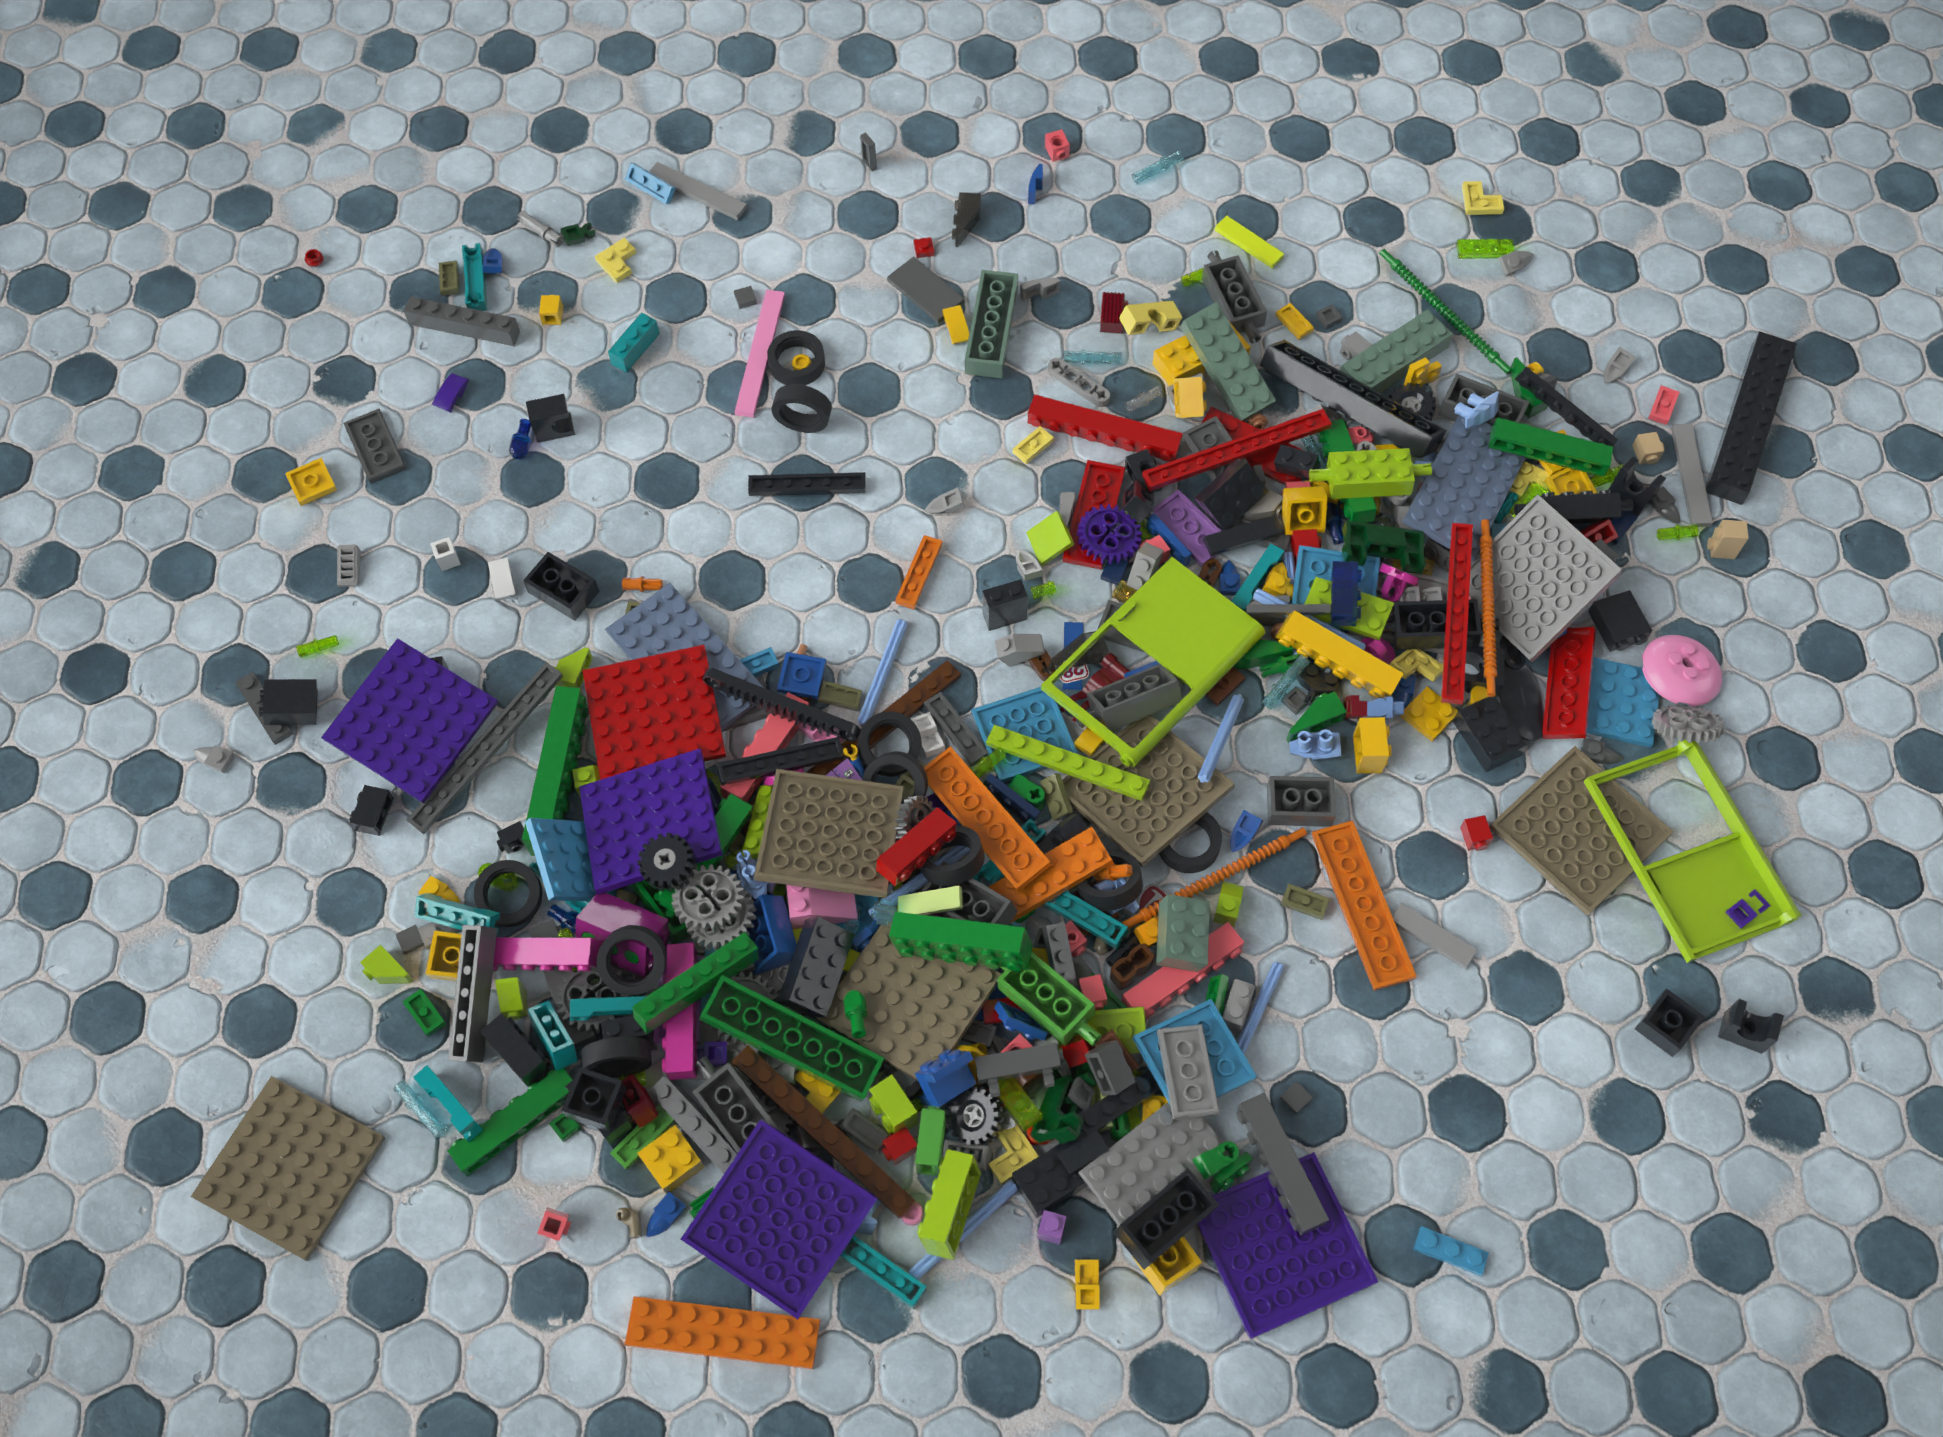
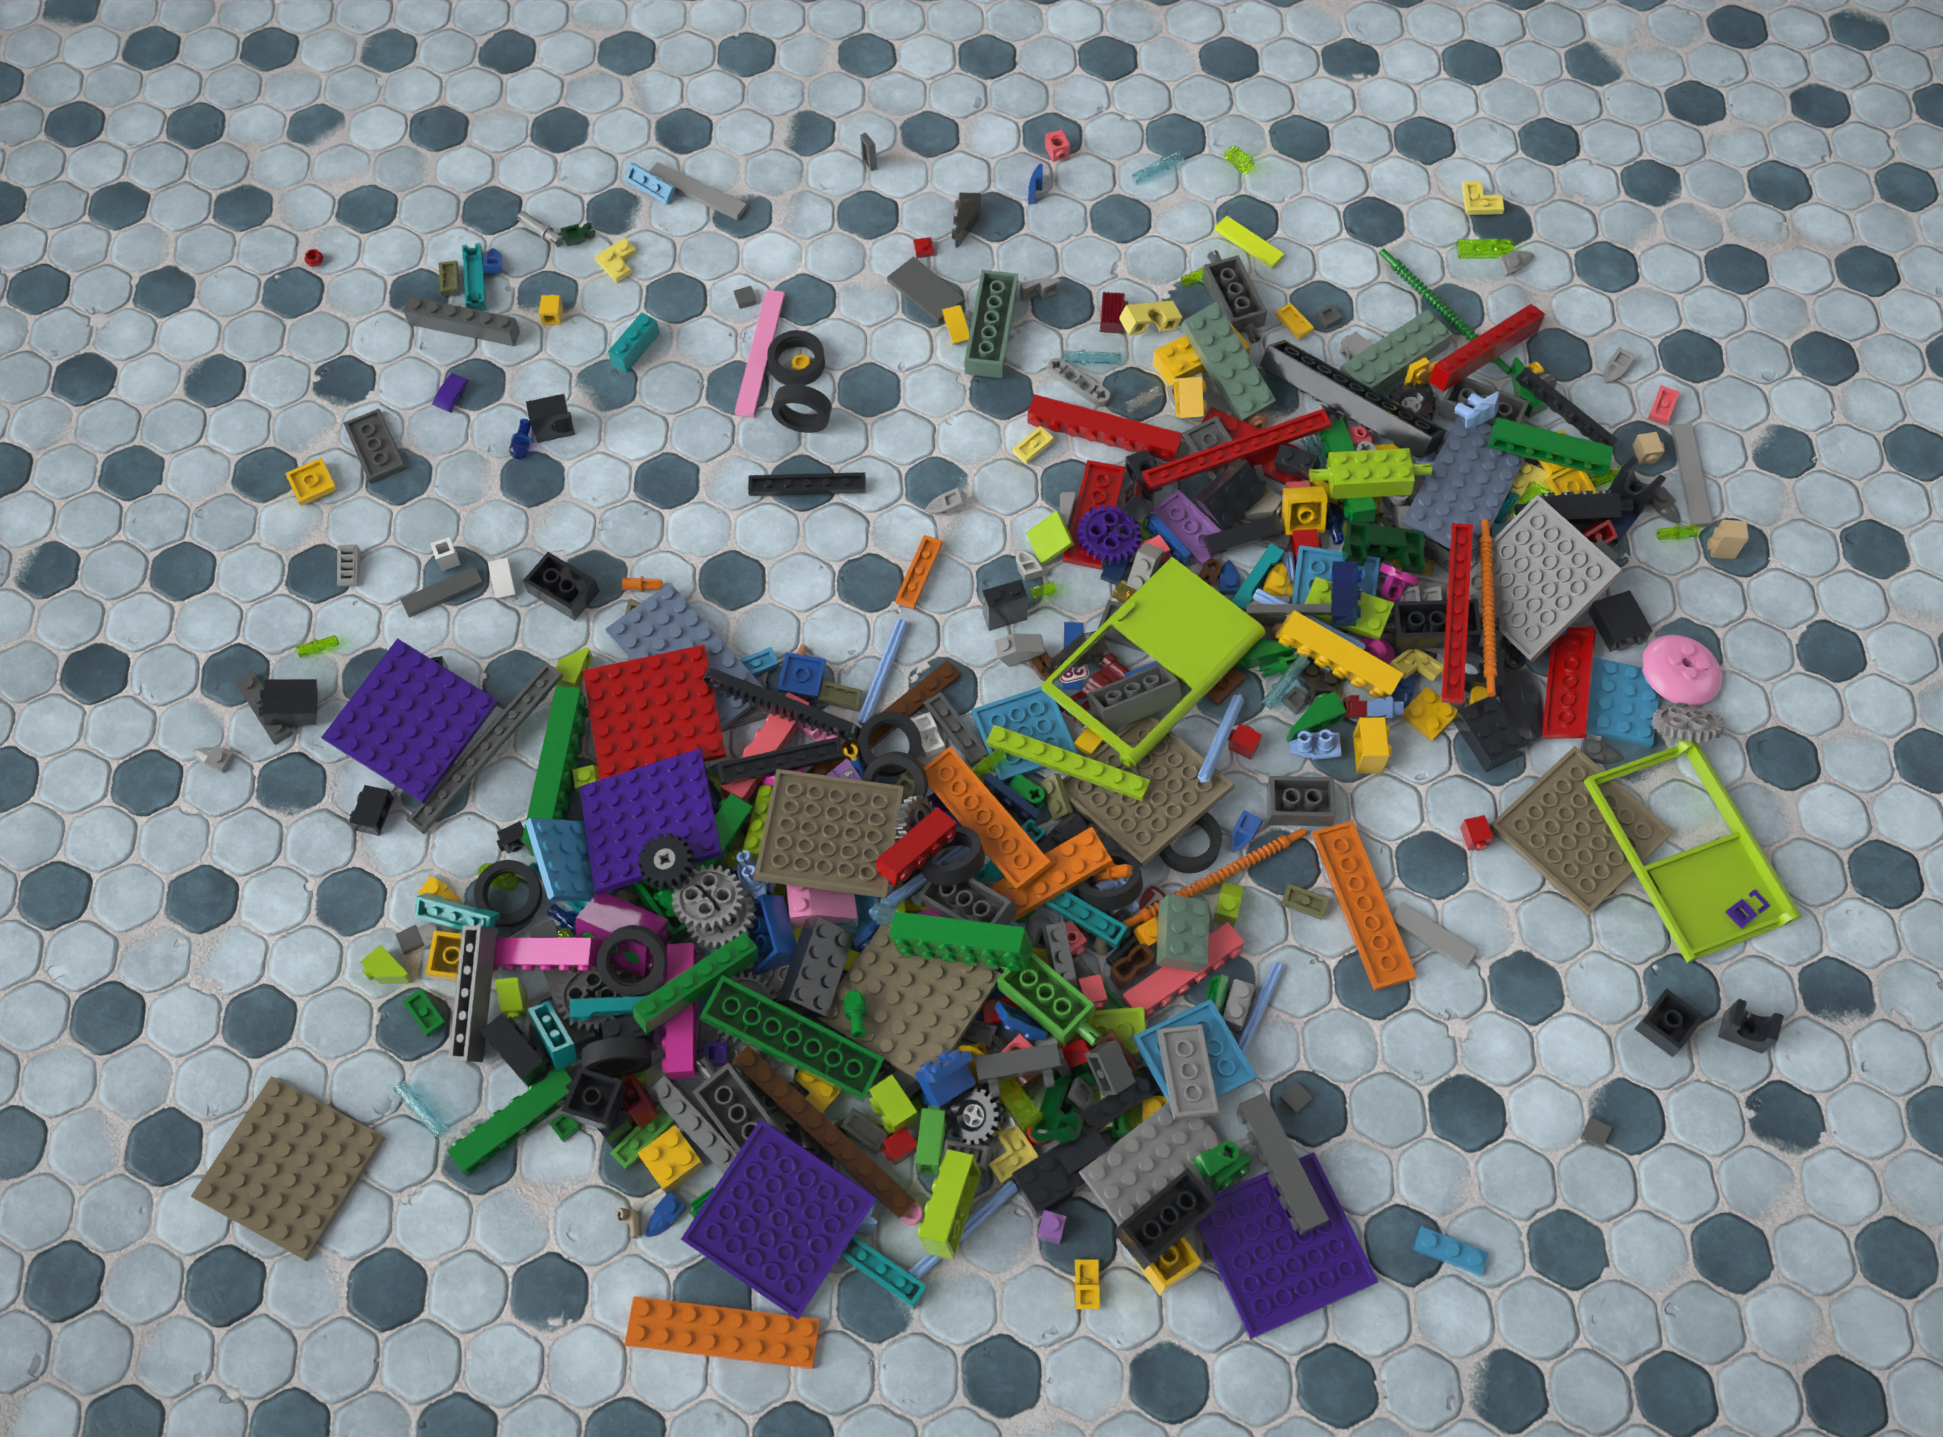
teal piece [413,1065,483,1142] -> none
coral brick [537,1207,571,1241] -> none
yellowish green tile [898,886,963,915] -> none
black brick [1705,331,1797,505] -> none
none -> dark grey tile [400,567,484,617]
none -> clear neon green beam [1224,145,1255,174]
none -> red brick [1228,724,1262,760]
none -> red brick [1429,304,1545,392]
none -> dark grey tile [1580,1116,1612,1149]

